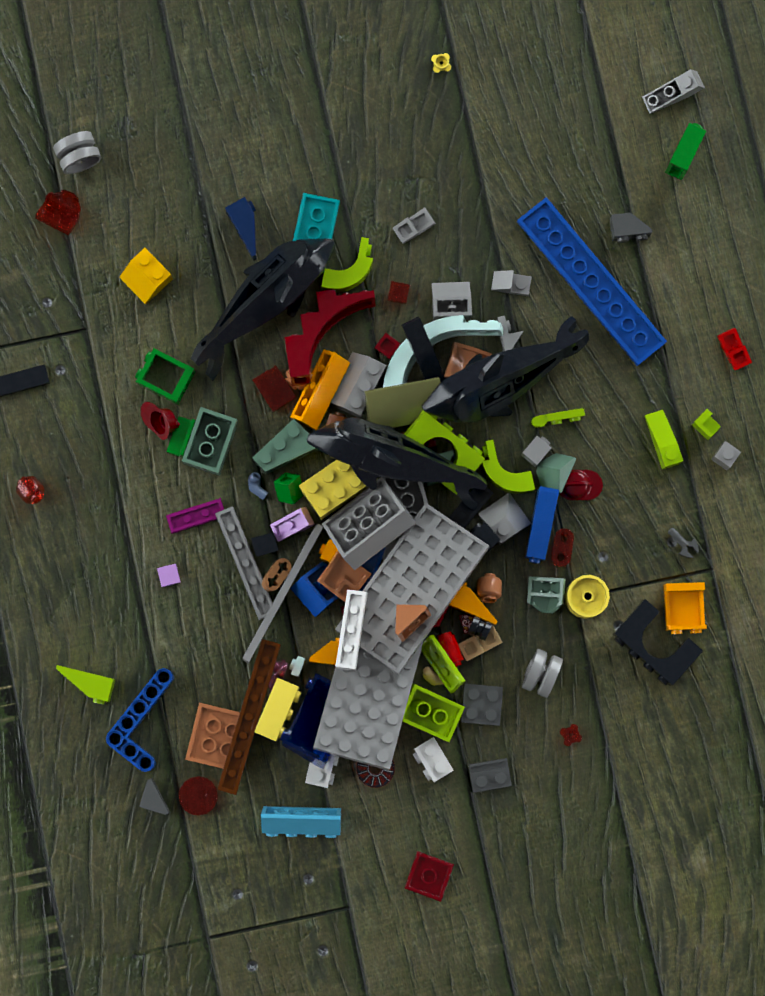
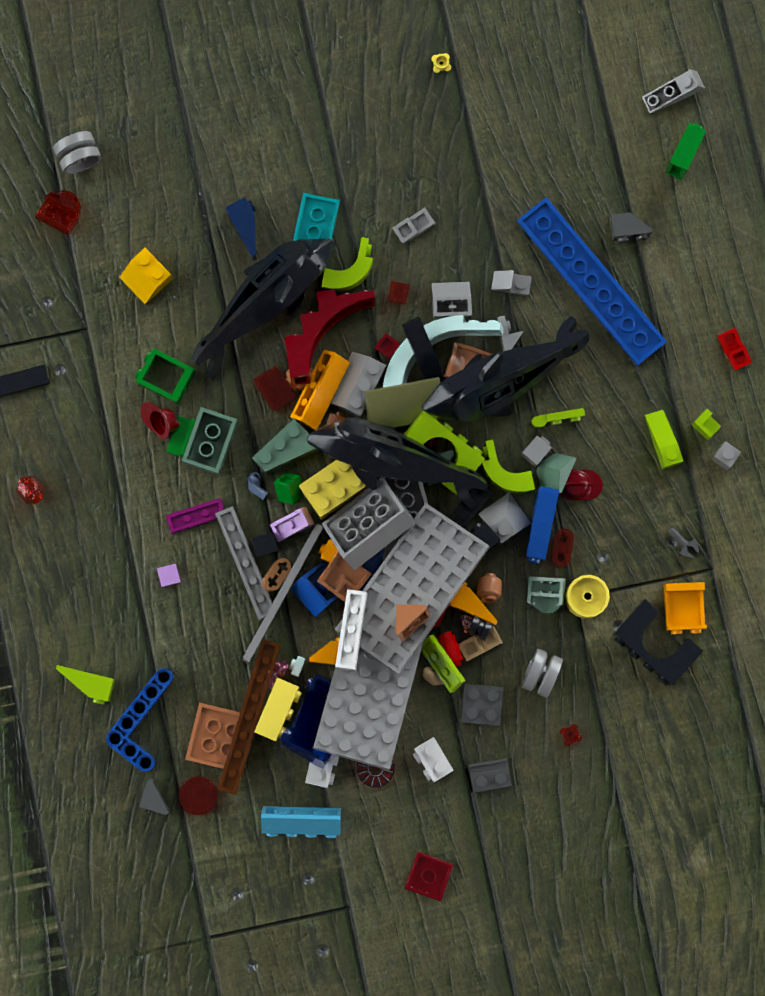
lime slope [402,683,465,742] -> none

